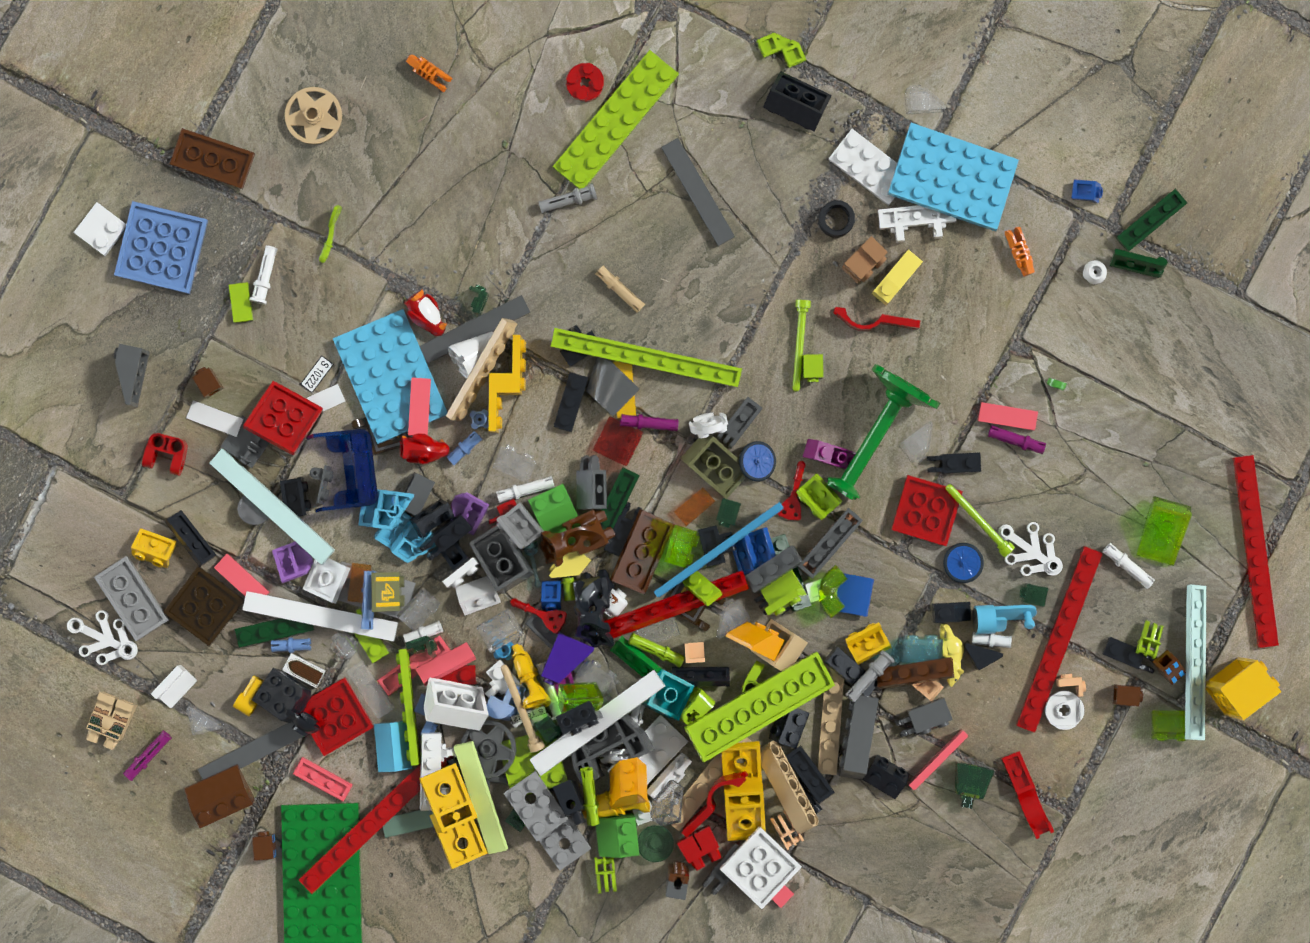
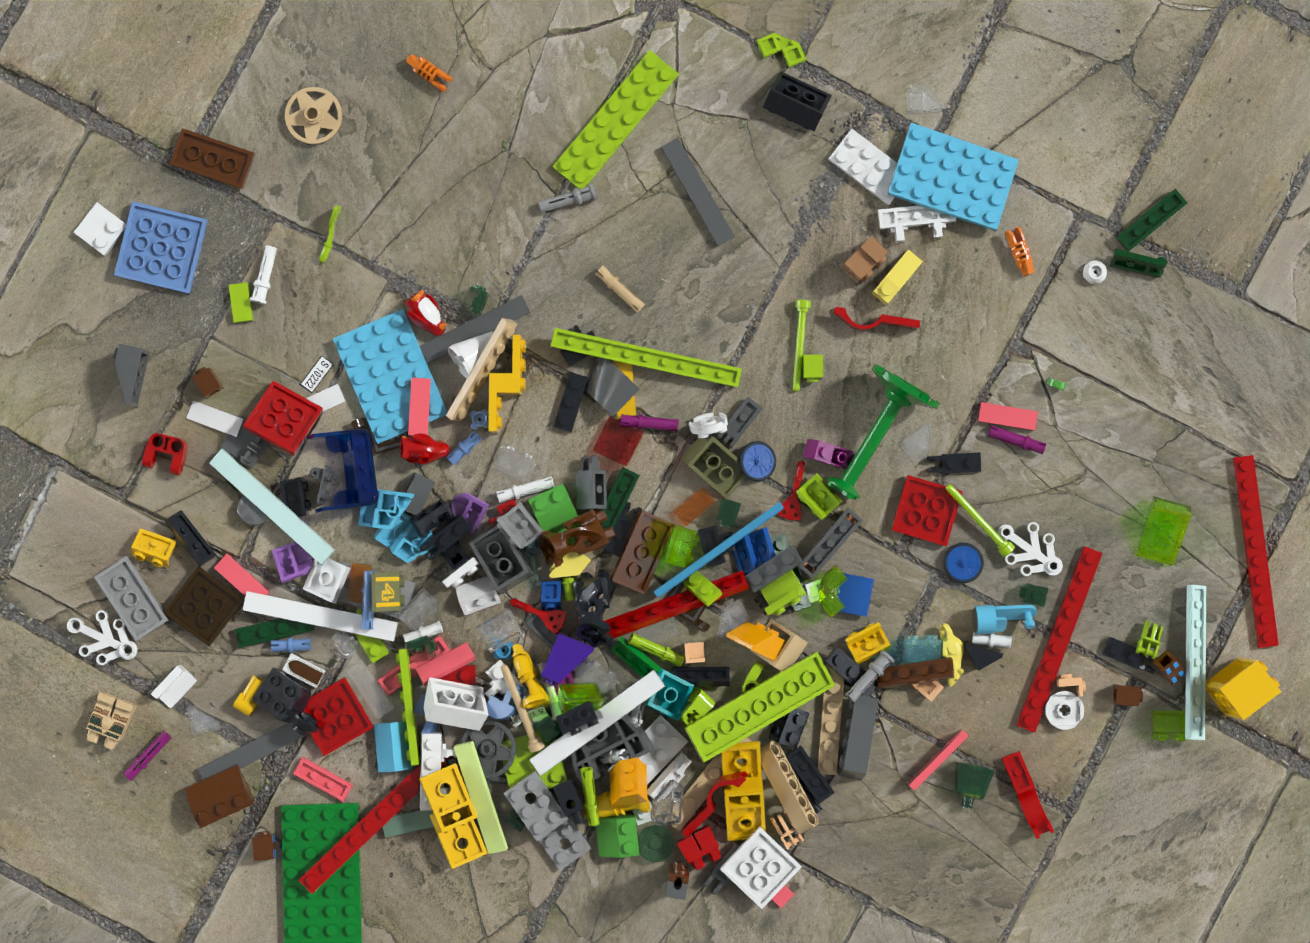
red plate [566,63,604,102] -> none
lime arm [594,857,617,894] -> none
white head [601,588,628,617] -> none
black tyre [818,200,855,238] -> none
black bracket [862,754,910,800] -> none
dark grey hinge [895,697,953,737] -> none
black slope [932,602,971,623] -> none
blue bracket [1071,180,1103,203] -> none
white pin [1103,543,1155,589] -> none

